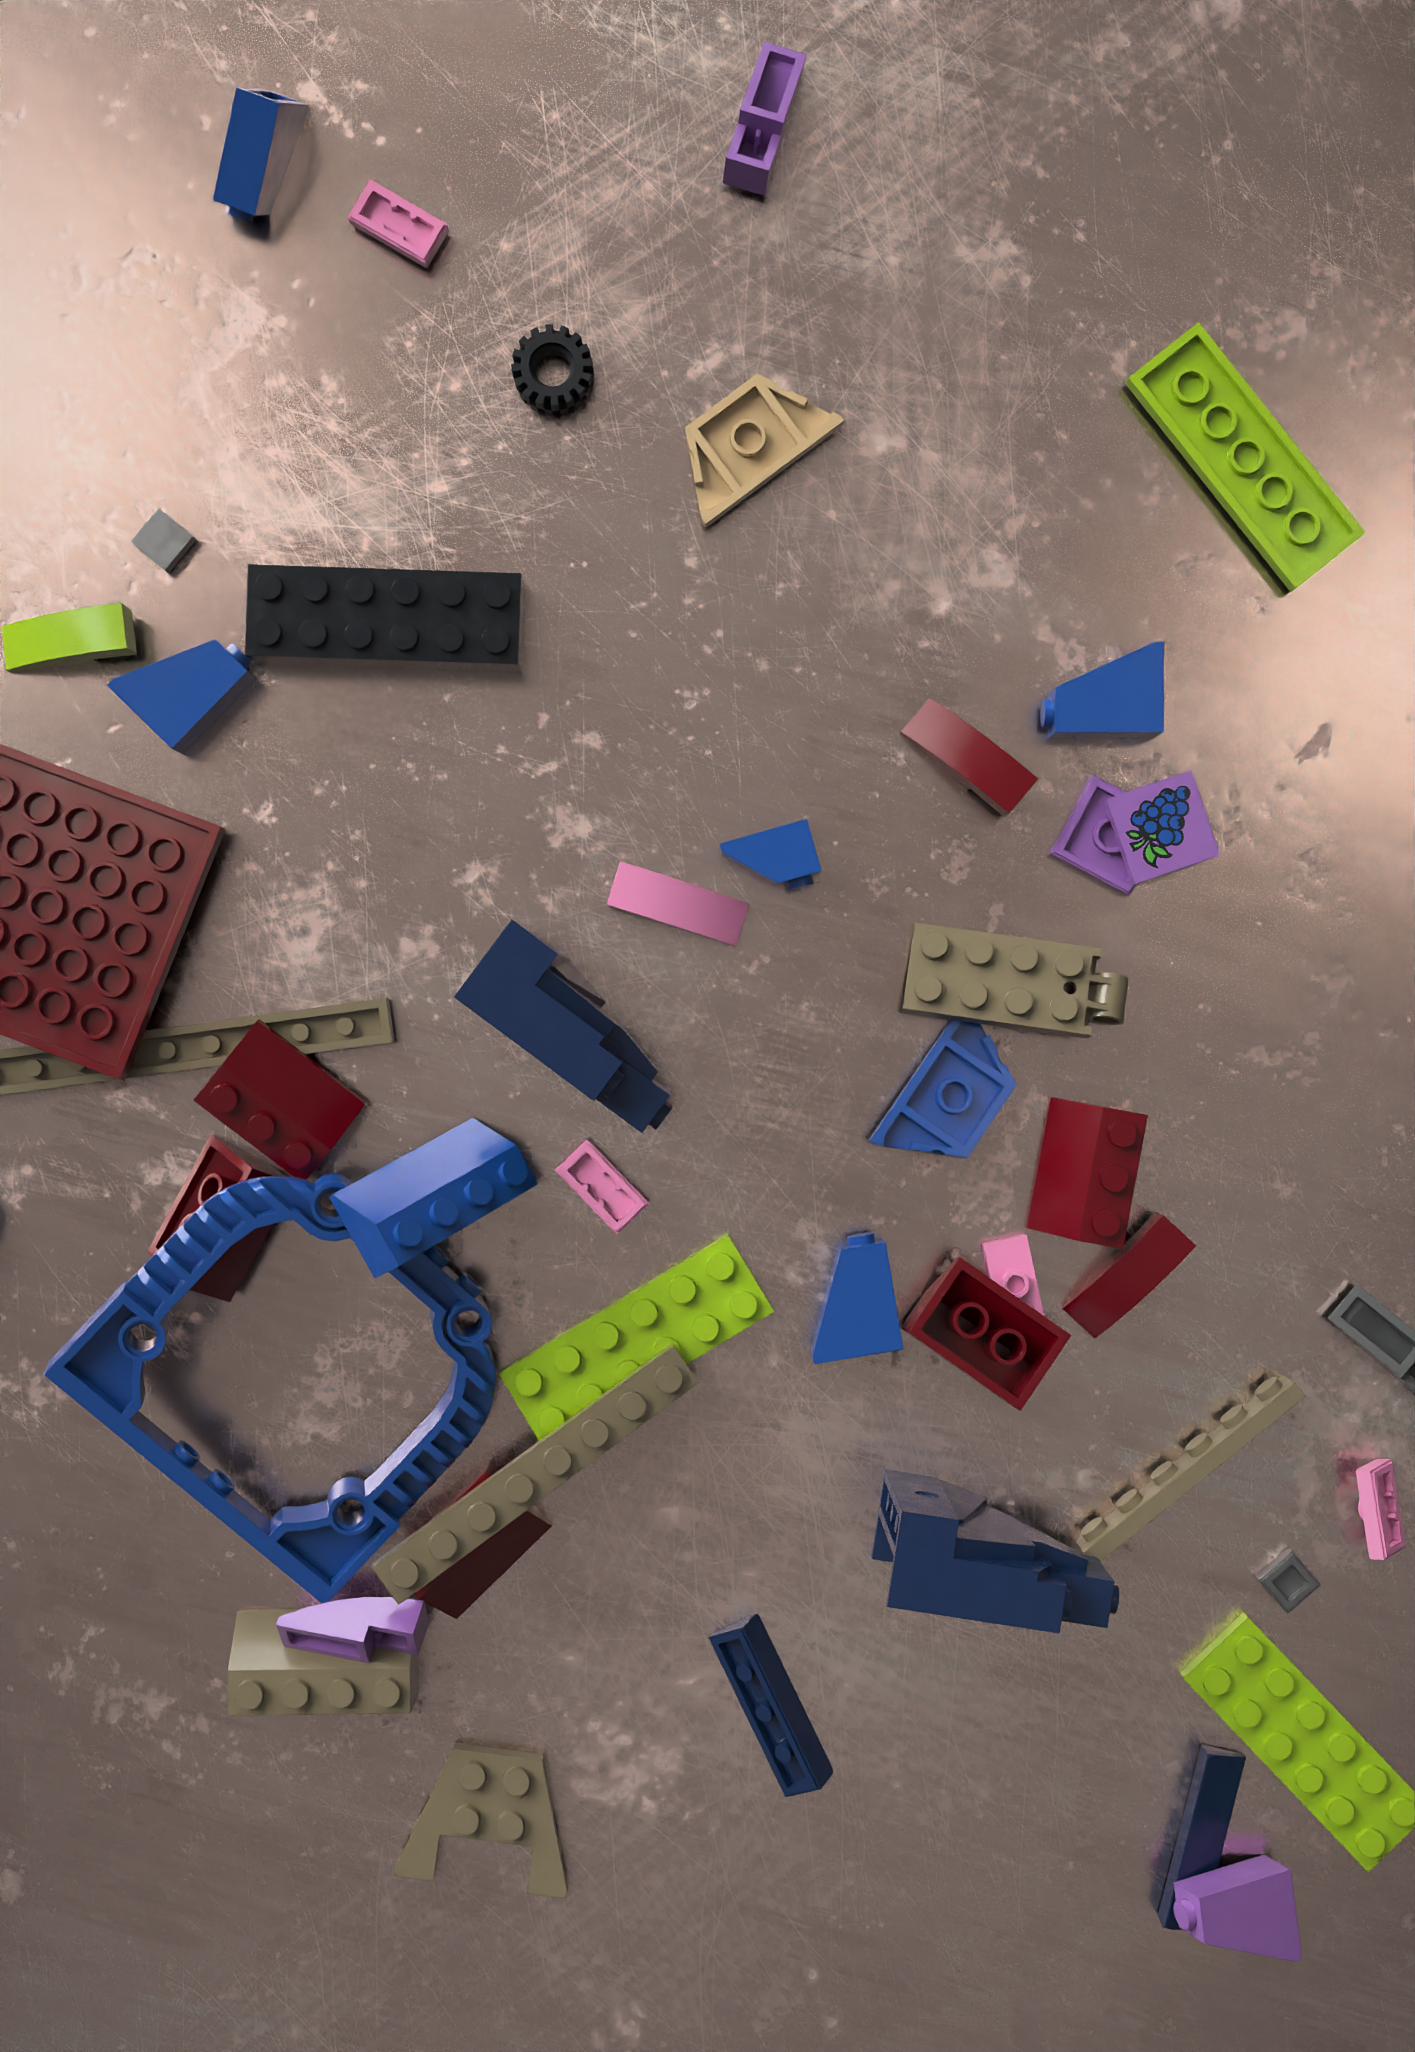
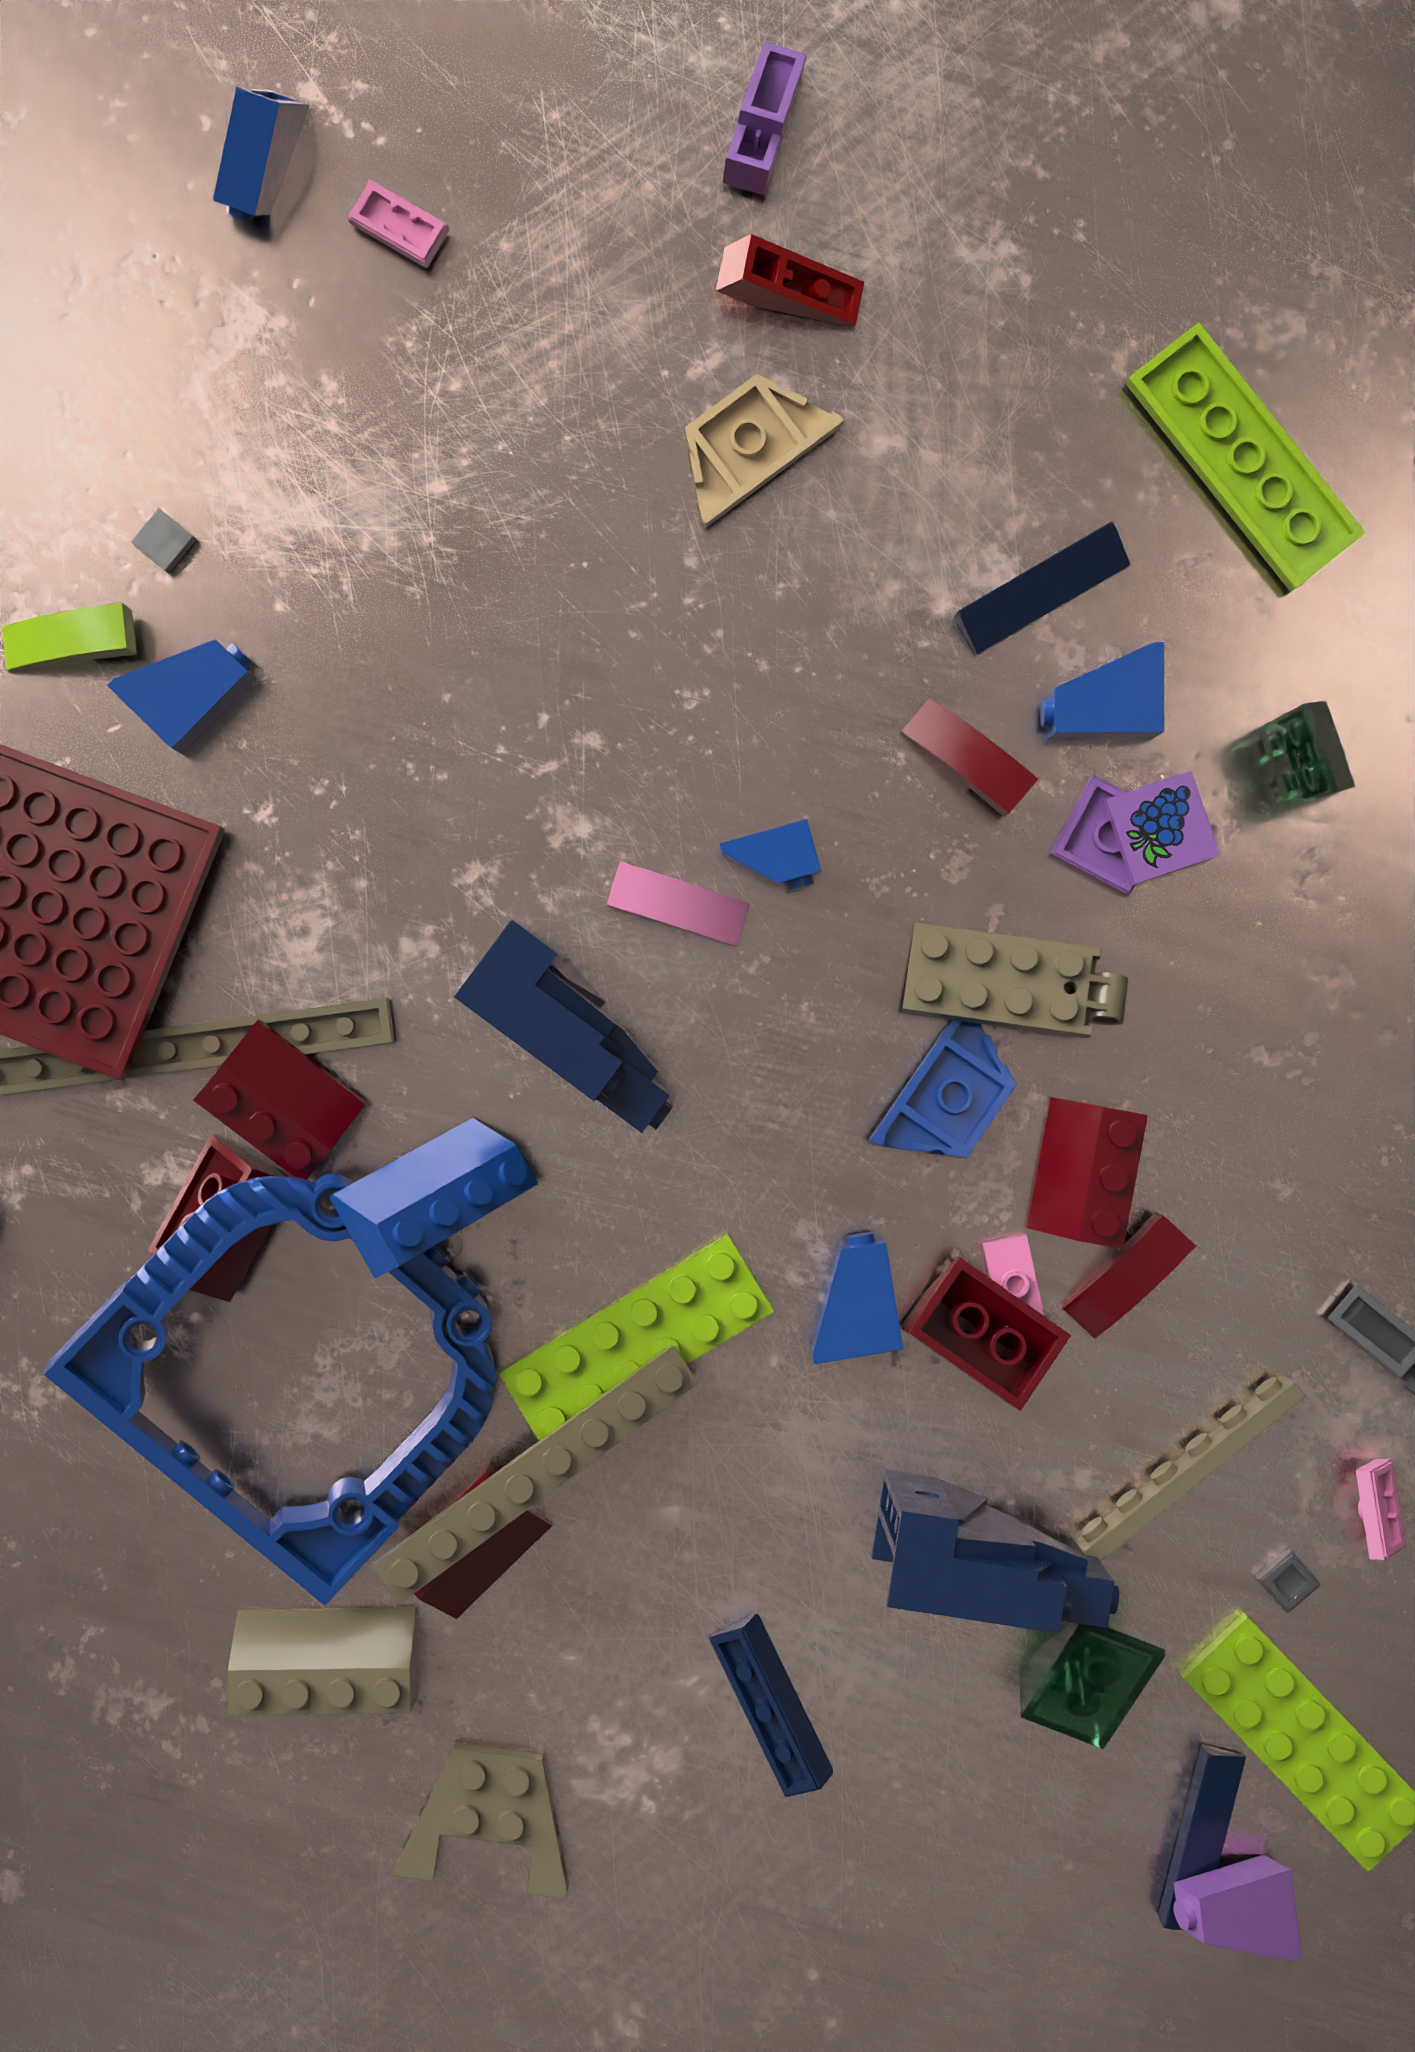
black brick [245,564,526,674] -> none
medium lavender slope [276,1597,429,1663] -> none
black tyre [511,324,594,416] -> none
bright pink plate [555,1139,650,1234] -> none
none -> red slope [716,234,864,327]
none -> dark blue slope [954,521,1131,655]
none -> clear green slope [1019,1623,1166,1749]
none -> slope [1262,701,1356,809]

